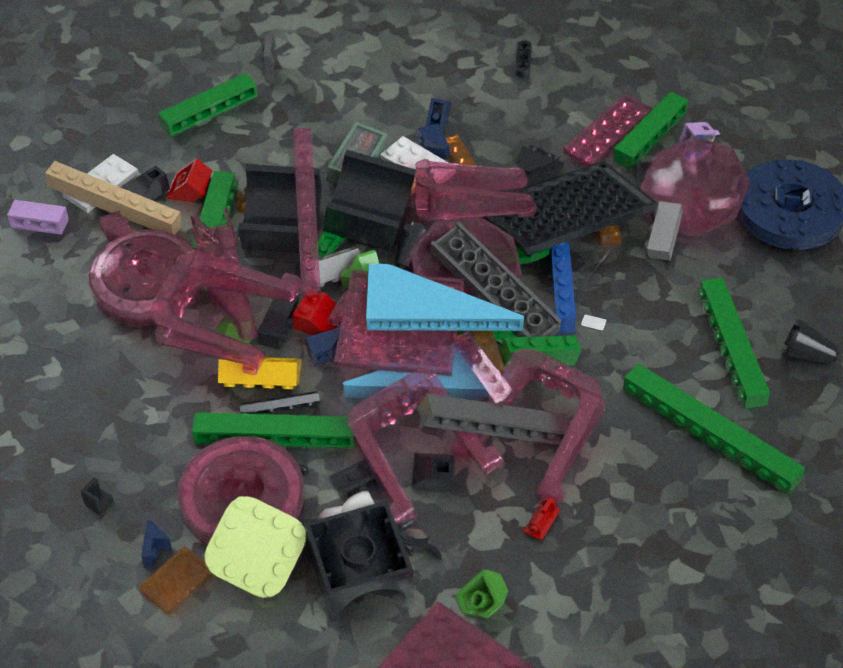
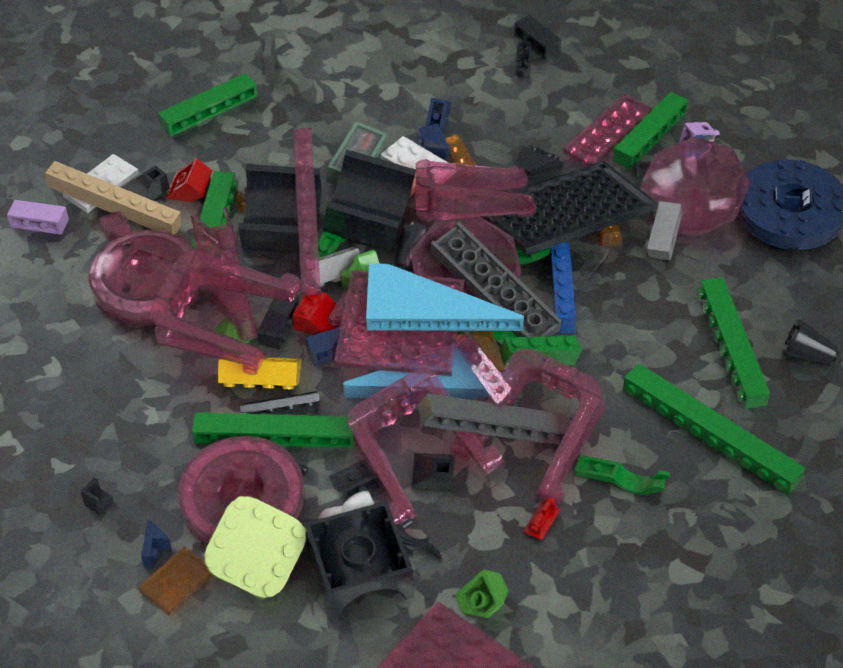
white sticker [581,314,606,330] -> none
none -> black brick [514,15,561,60]
none -> green piece [575,455,670,495]

